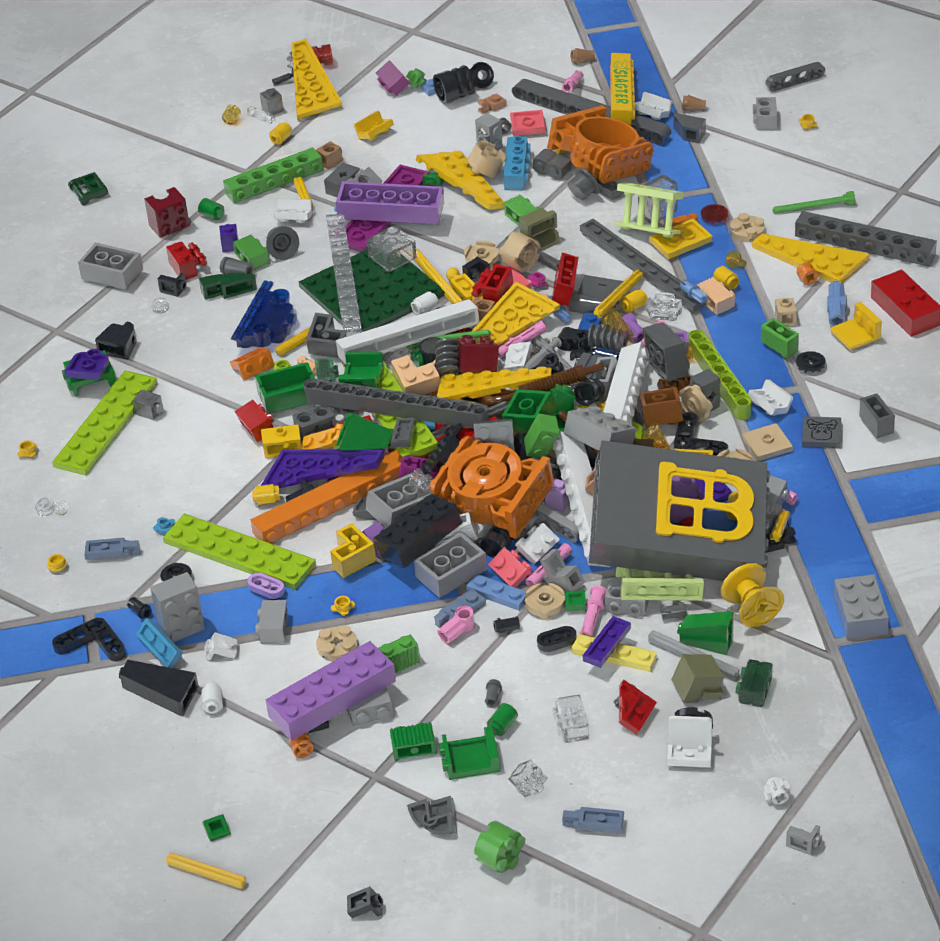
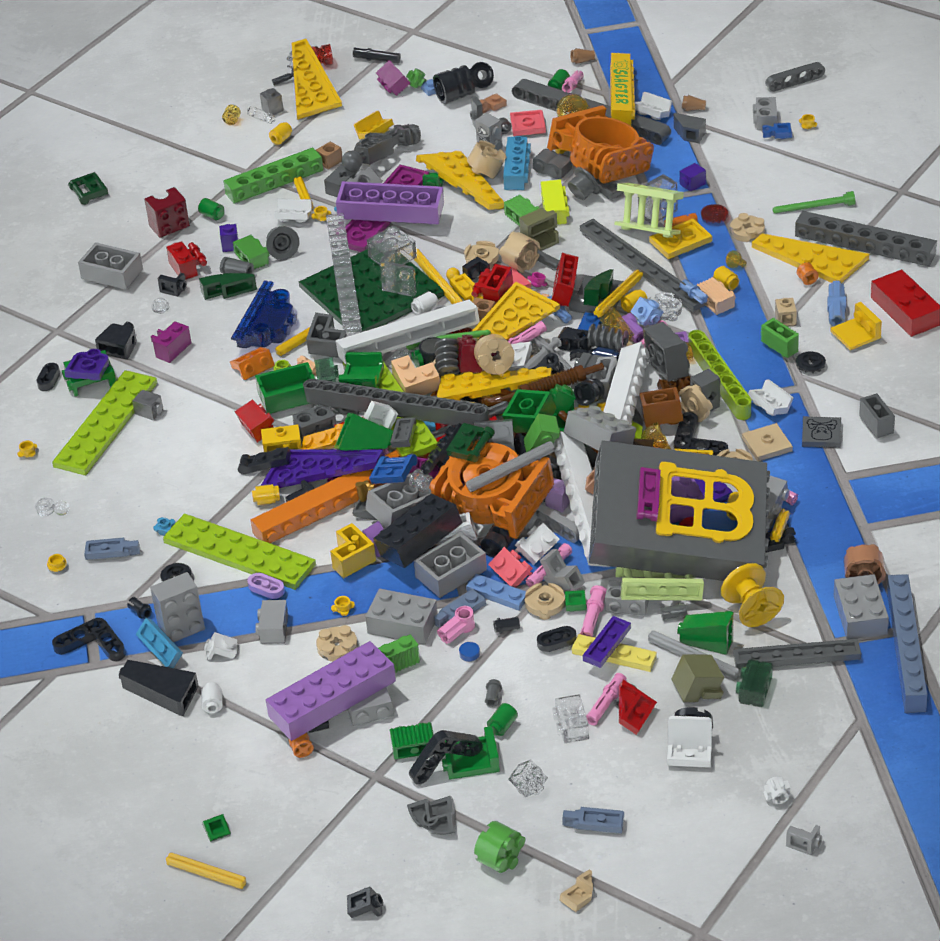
none -> black beam [36,363,60,391]
none -> magenta brick [150,321,192,363]
none -> black plate [237,447,291,474]
none -> yellow plate [311,206,331,221]
none -> dark grey arm [342,124,421,172]
none -> black pin [353,47,401,63]
none -> pearl gold plate [355,480,374,502]
none -> white bracket [364,401,398,429]
none -> light grey brick [365,589,438,645]
none -> blue plate [369,454,418,484]
none -> clear bracket [380,250,416,296]
none -> black beam [409,730,483,785]
none -> dark green plate [446,423,495,462]
none -> blue tile [459,642,480,662]
none -> light grey axle [466,441,555,492]
none -> dark grey plate [470,96,483,129]
none -> tan brick [474,334,515,375]
none -> neon yellow brick [541,179,569,224]
none -> green brick [548,69,570,90]
none -> clear yellow cylinder [556,94,590,117]
none -> tan slope [559,869,593,912]
none -> dark green slope [583,269,614,306]
none -> bright pink pin [585,673,627,726]
none -> light blue brick [630,297,664,326]
none -> magenta plate [636,467,661,522]
none -> dark purple brick [679,163,706,192]
none -> dark grey plate [733,639,861,669]
none -> blue plate [762,123,792,139]
none -> nougat brick [844,544,886,584]
none -> sand blue brick [887,574,927,713]

